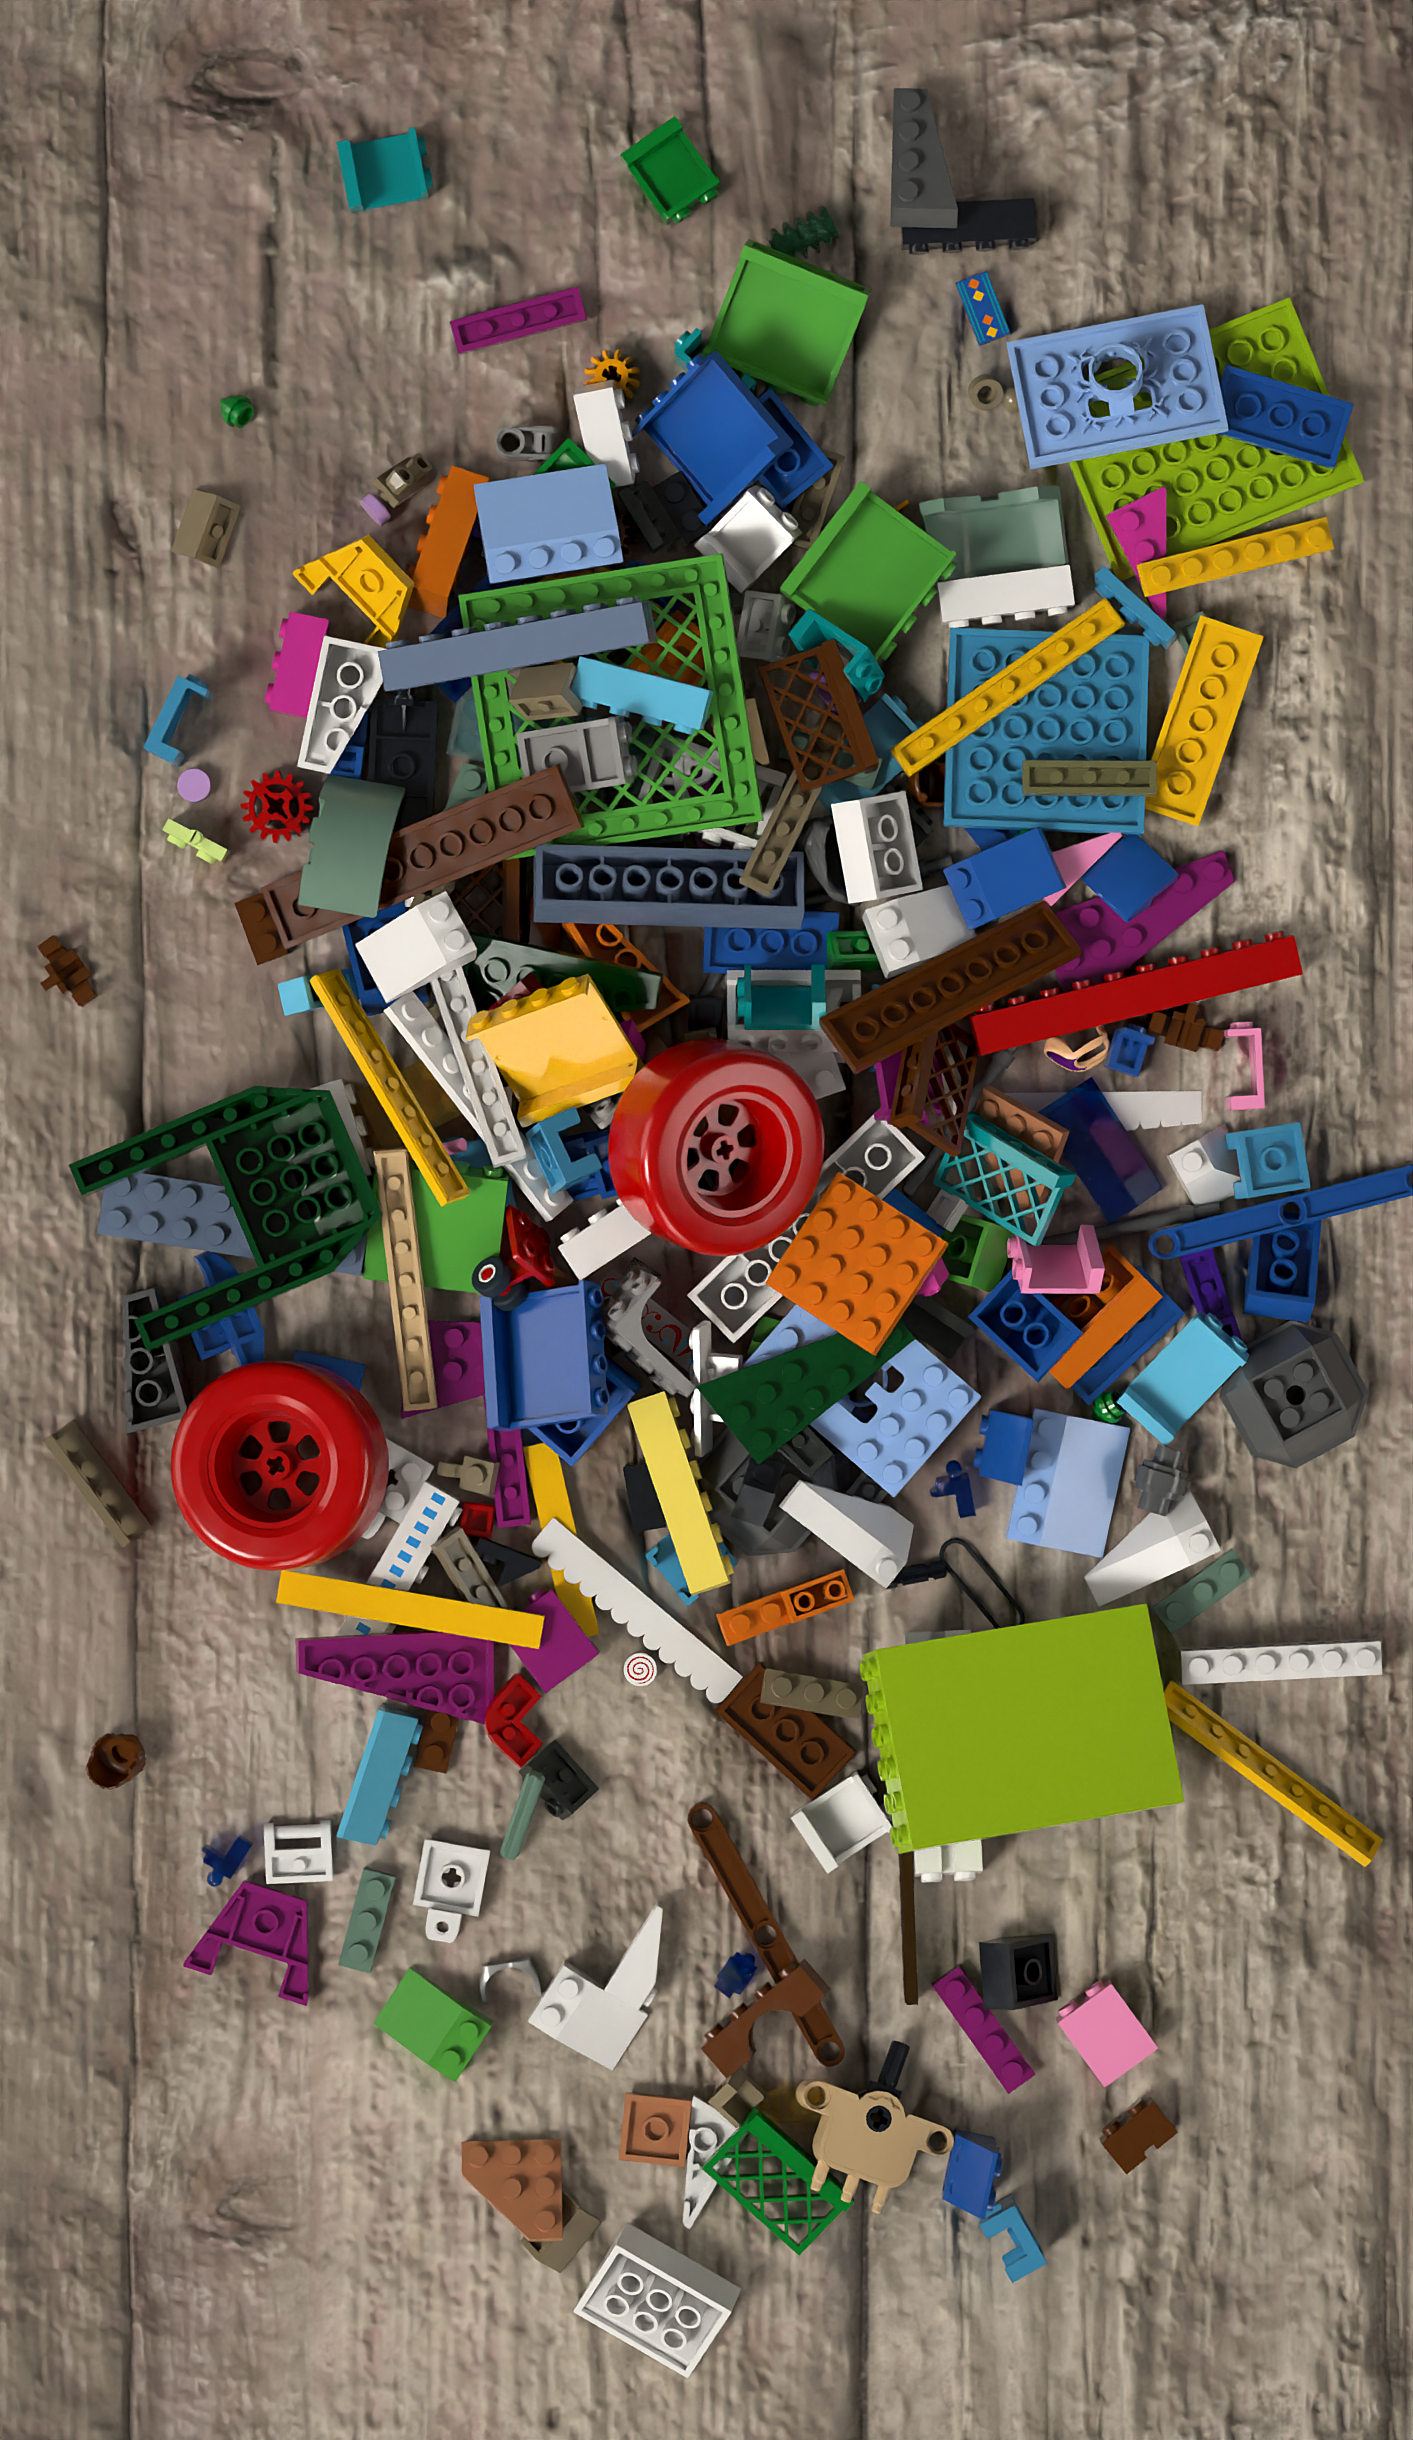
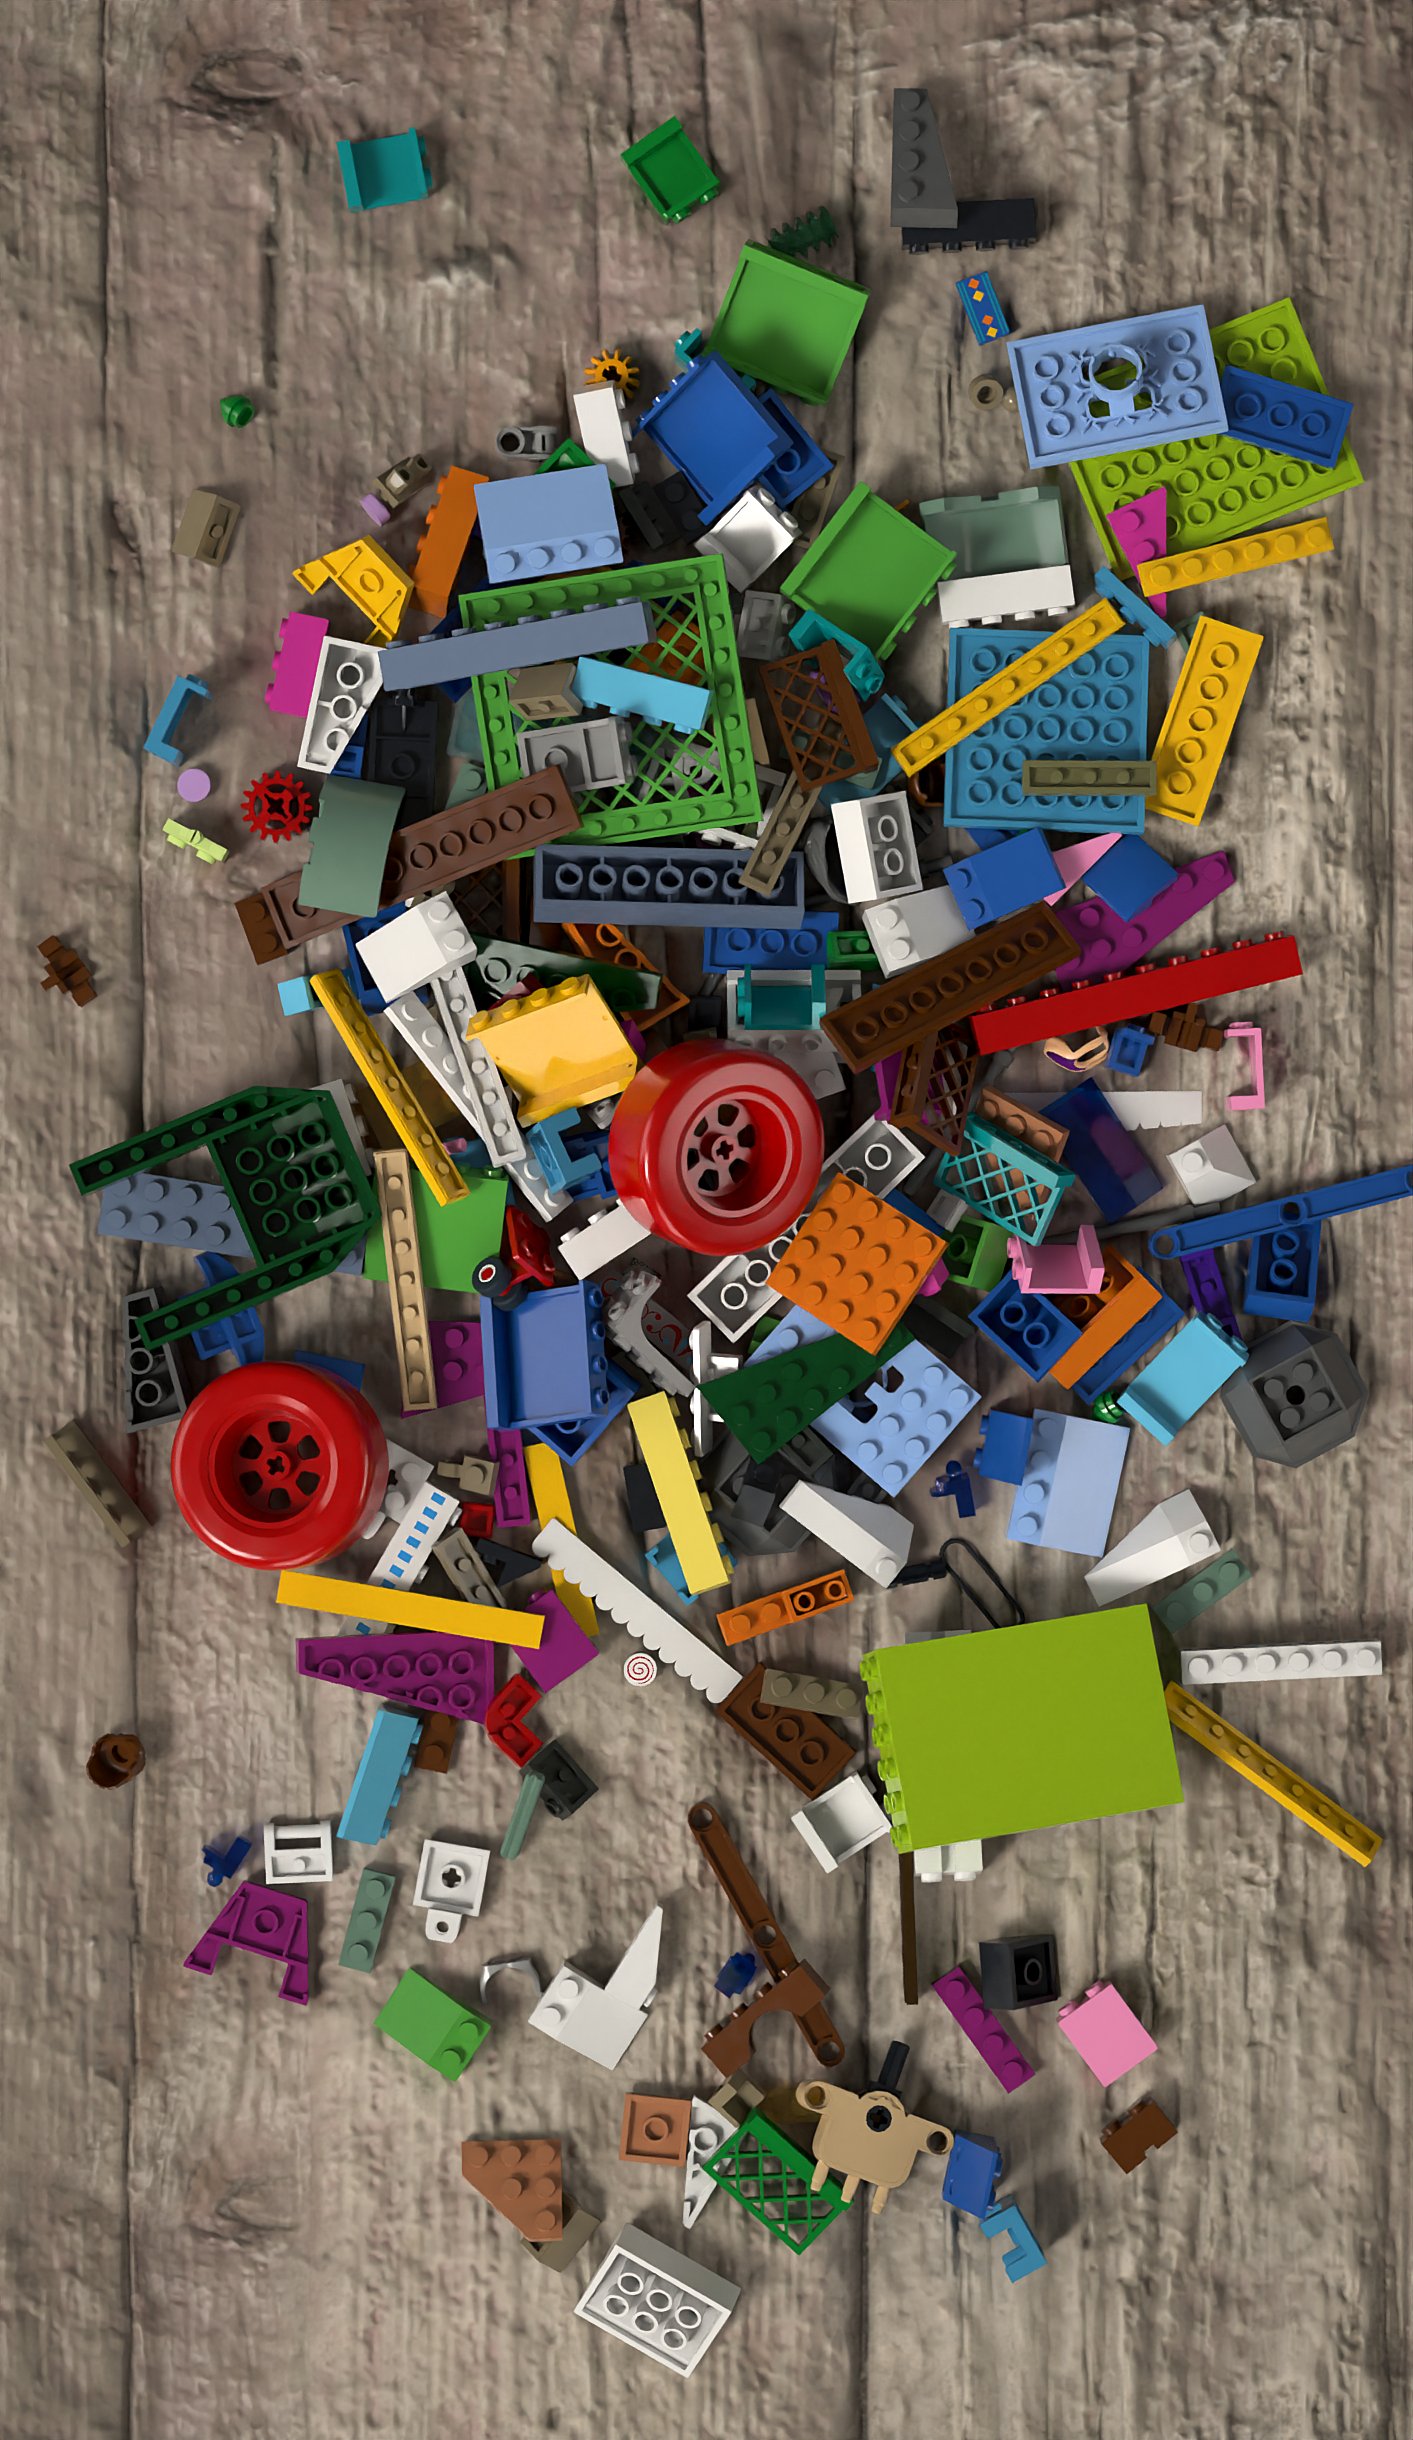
magenta plate [450,287,587,355] -> none
dark grey piece [1134,1444,1190,1517] -> none
dark azure panel [1225,1122,1311,1199] -> none

